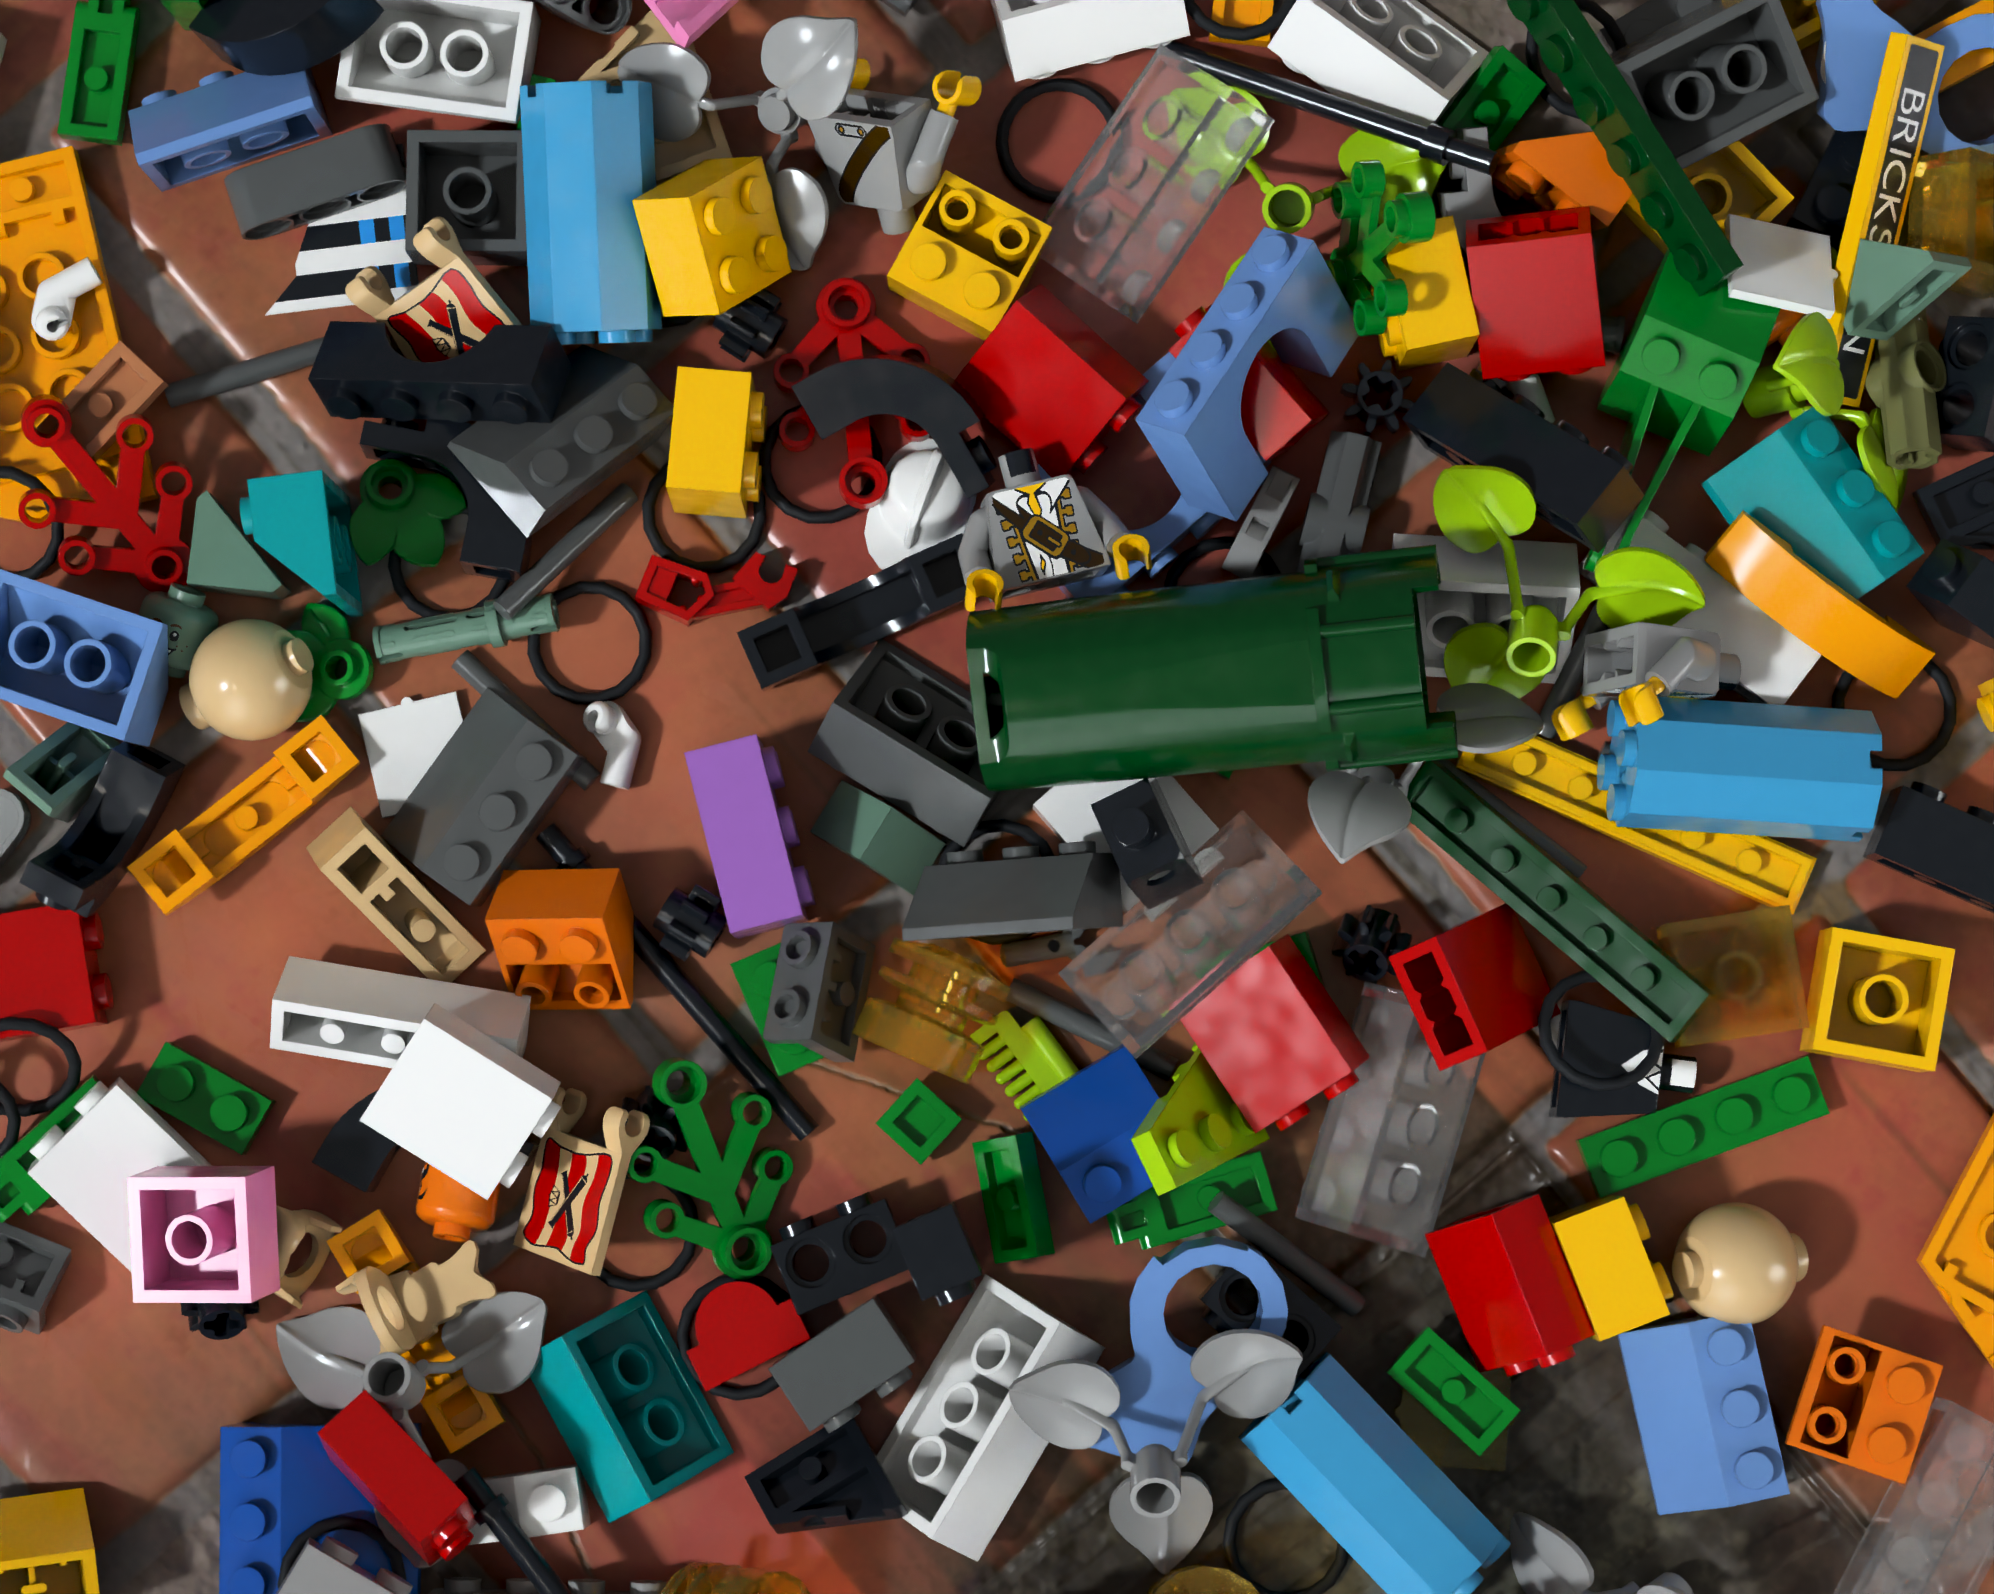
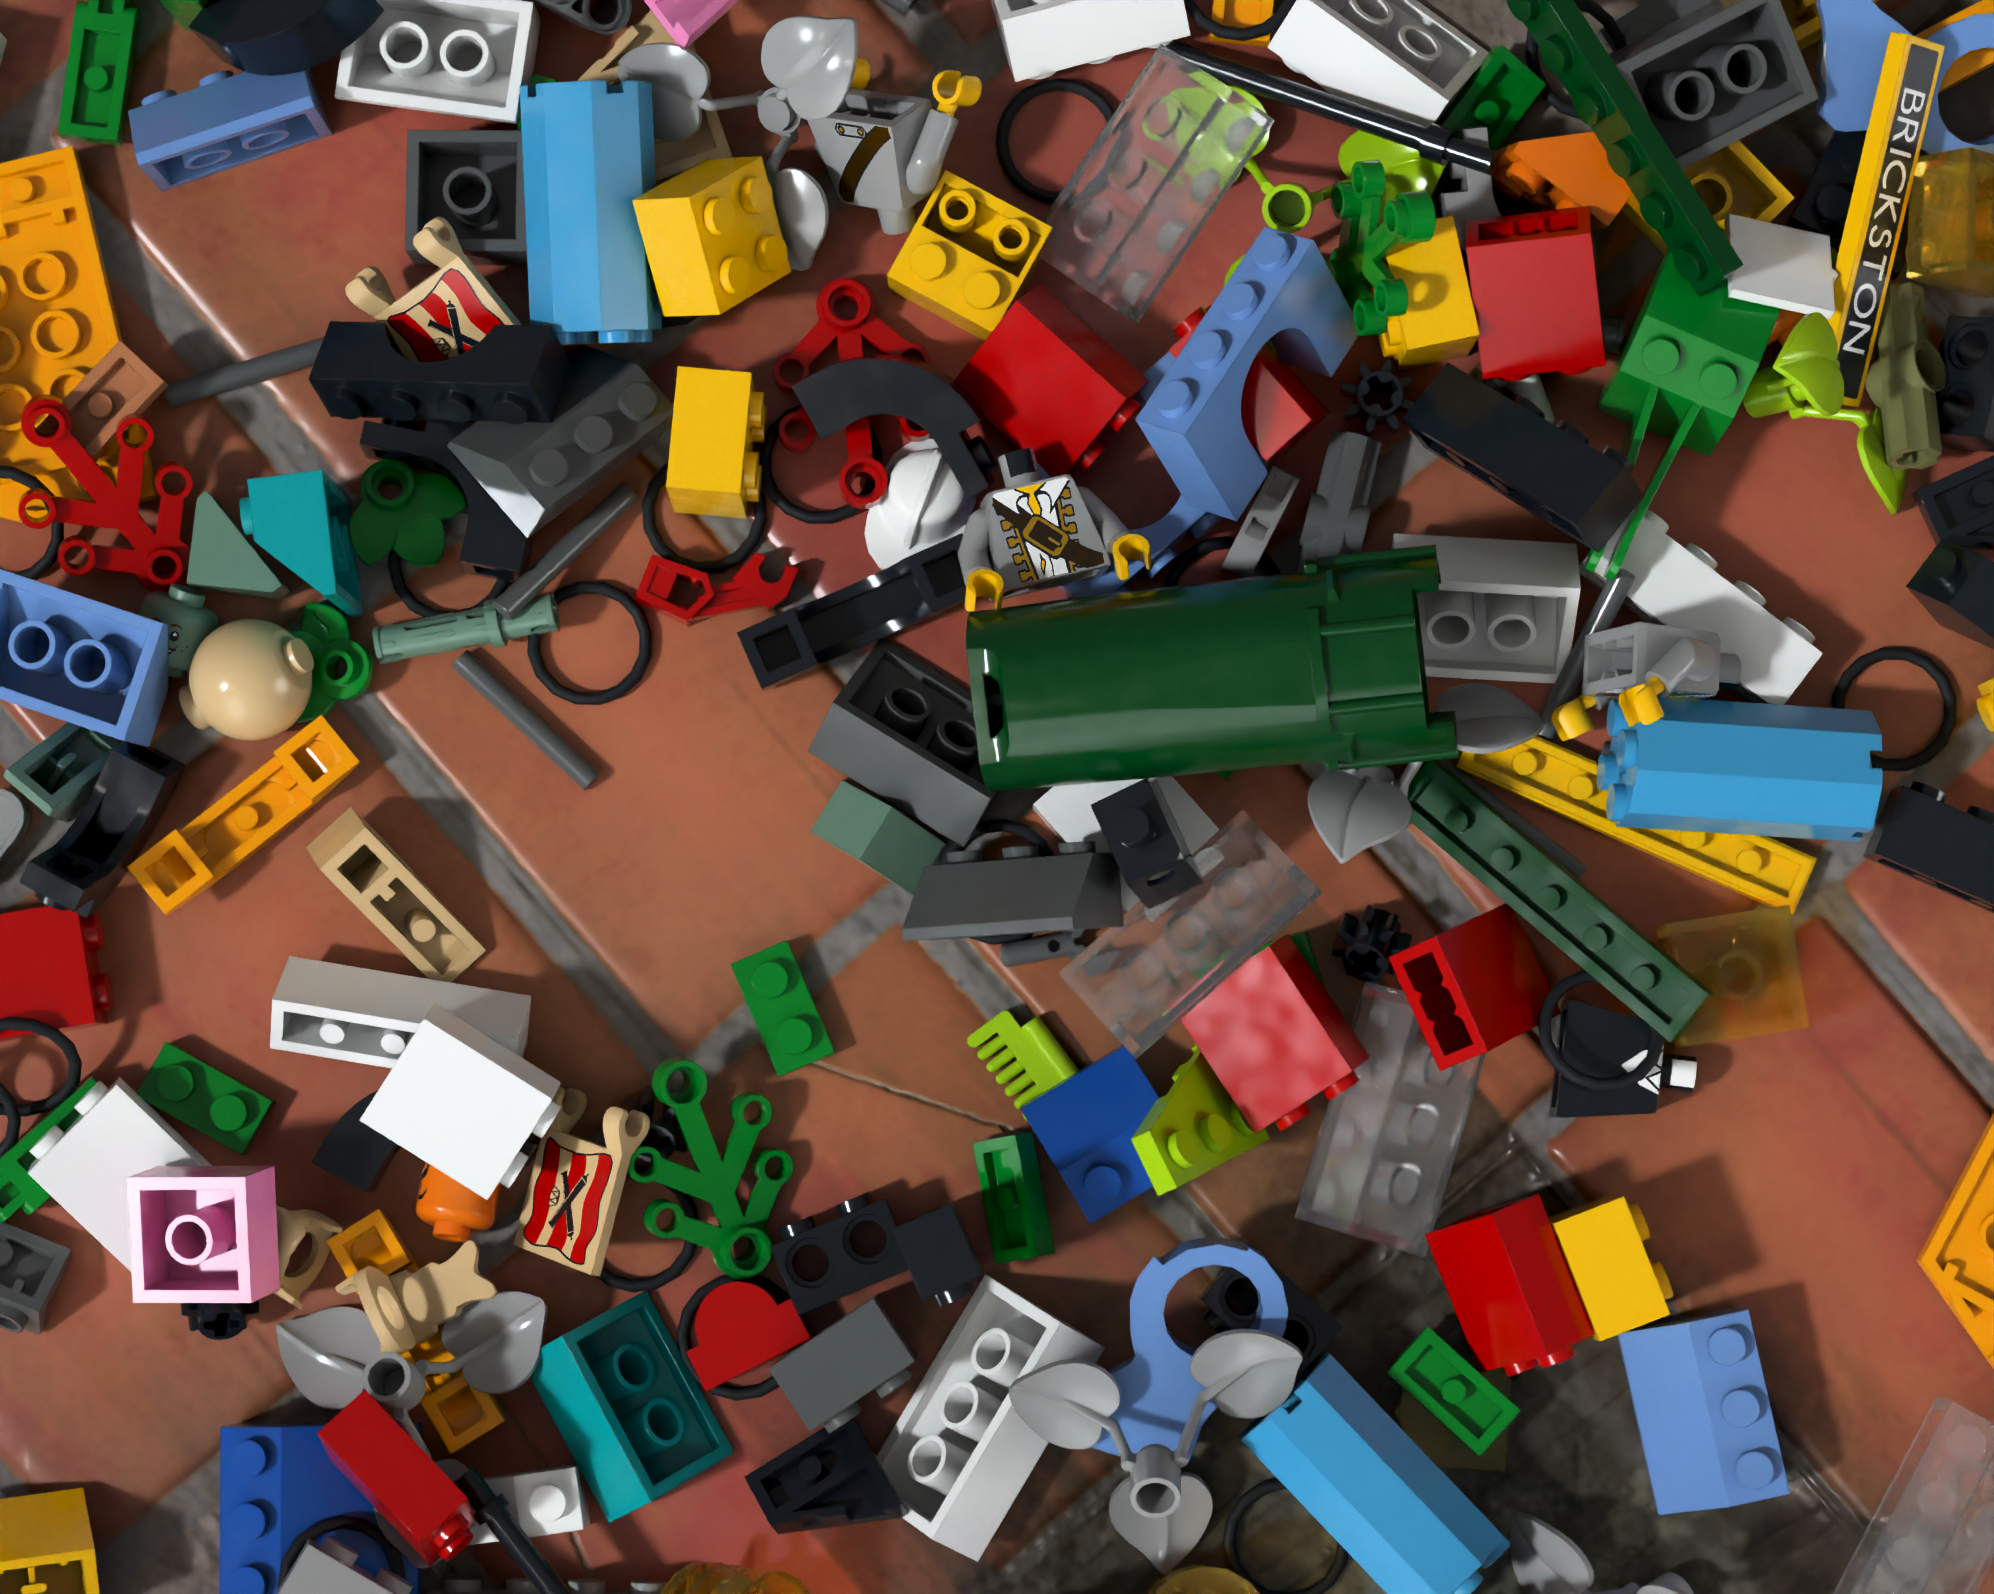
white arm [31,257,103,341] -> none
dark grey beam [224,124,406,240] -> none
sticker [265,144,418,316] -> none
white piece [358,691,464,818] -> none
dark grey slope [381,687,587,907] -> none
orange slope [485,868,634,1010] -> none
black bar [536,823,819,1142] -> none
white arm [583,701,641,790] -> none
black gear [653,884,727,961] -> none
medium lavender brick [684,734,816,939] -> none
black gear [713,288,788,363] -> none
dark grey bracket [763,922,876,1062] -> none
clear yellow wheel [852,937,1011,1085] -> none
green plate [876,1078,963,1165] -> none
dark grey bar [1004,978,1178,1081] -> none
green hinge [1106,1151,1278,1250] -> none
dark grey bar [1208,1191,1366,1317] -> none
lime plant [1433,465,1705,698] -> none
green plate [1575,1056,1830,1198] -> none
tan brick [1672,1202,1809,1325] -> none
teal slope [1701,407,1925,600] -> none
light orange slope [1704,510,1936,699] -> none
orange slope [1784,1325,1943,1485] -> none
yellow brick [1799,927,1955,1073] -> none
sand green slope [1843,239,1972,341] -> none

